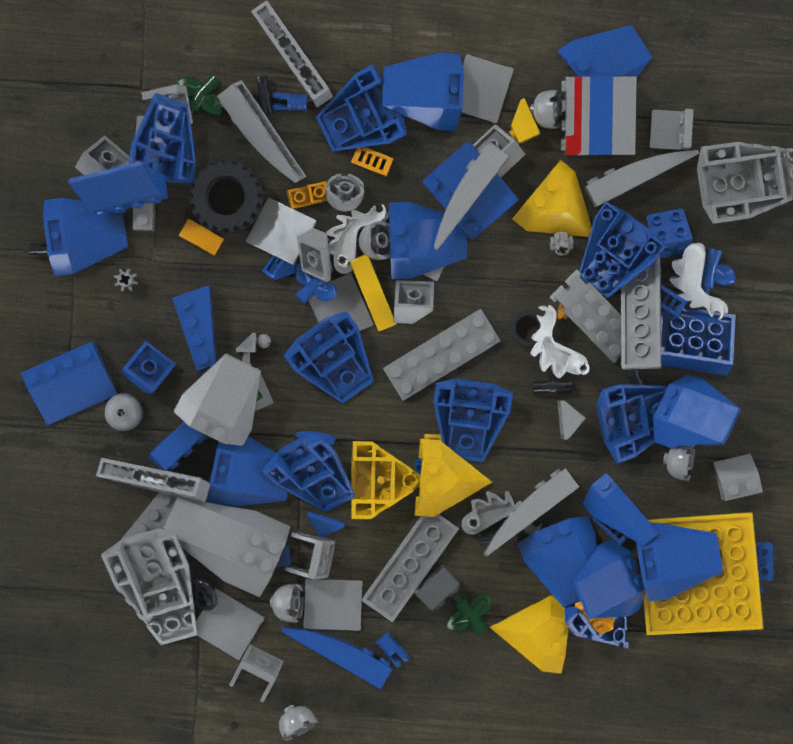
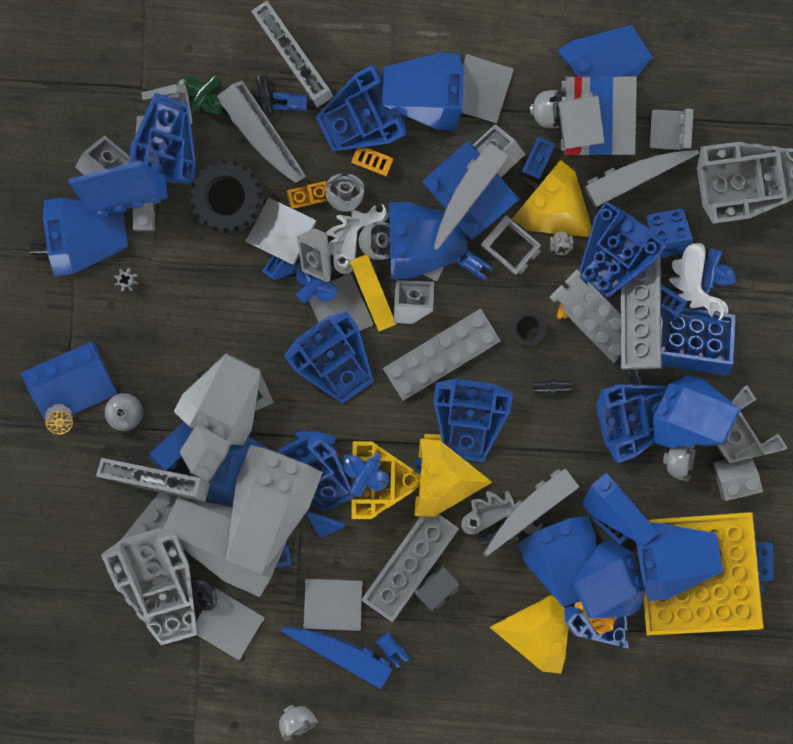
blue slope [122,341,176,394] -> none
blue wedge [172,285,217,371] -> none
light orange slope [179,219,224,256] -> none
light grey hose [229,644,284,703] -> none
light grey piece [236,333,271,366] -> none
light grey cylinder [270,584,304,623] -> none
light grey hose [284,532,336,580] -> none
dark green plant [445,593,491,636] -> none
yellow slope [509,98,540,145] -> none
white animal [531,305,589,378] -> none
light grey slope [557,400,585,440] -> none
none -> light grey wheel [45,404,73,435]
none -> light grey slope [180,424,231,482]
none -> light grey wedge [226,445,323,574]
none -> blue plant [343,452,390,497]
none -> blue hinge [458,250,493,281]
none -> light grey window [480,216,541,275]
none -> blue plate [522,136,555,180]
none -> light grey brick [558,92,604,149]
none -> light grey wing [717,385,788,464]

